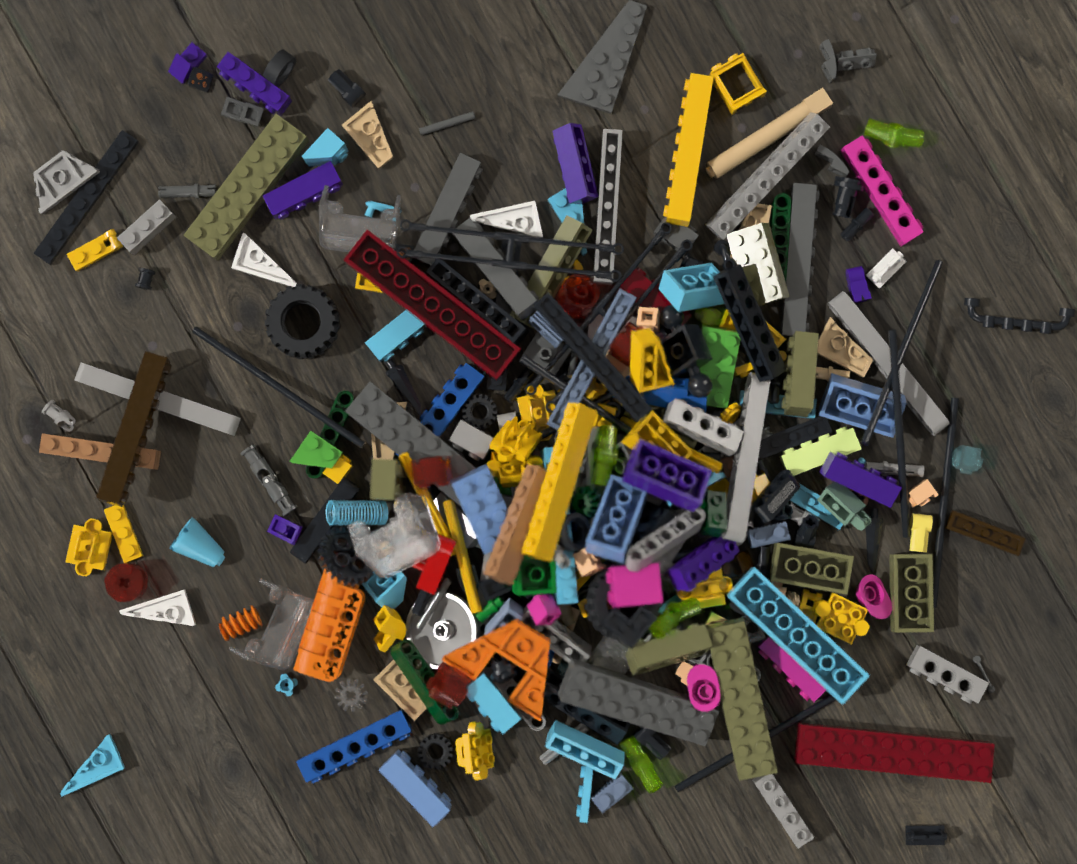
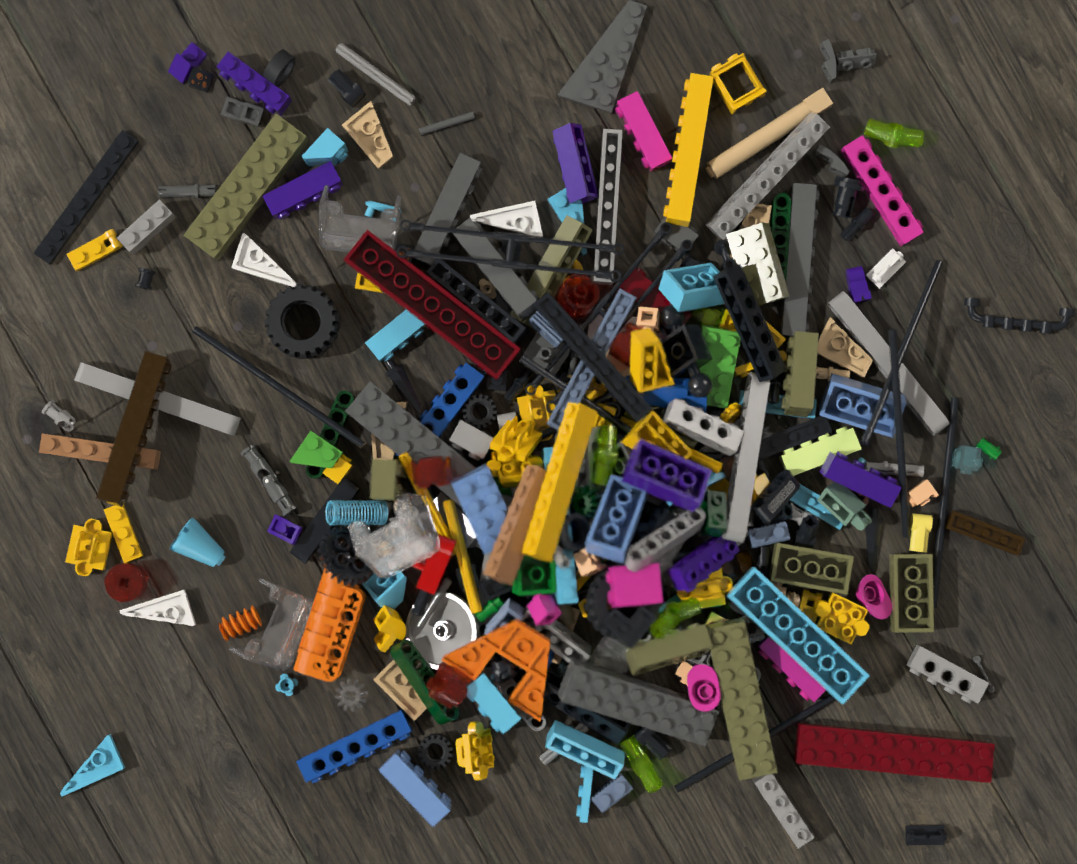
light grey wing [33,150,100,214] -> none
none -> light grey axle [336,43,415,105]
none -> dark pink brick [615,91,672,172]
none -> green pin [976,437,1002,460]

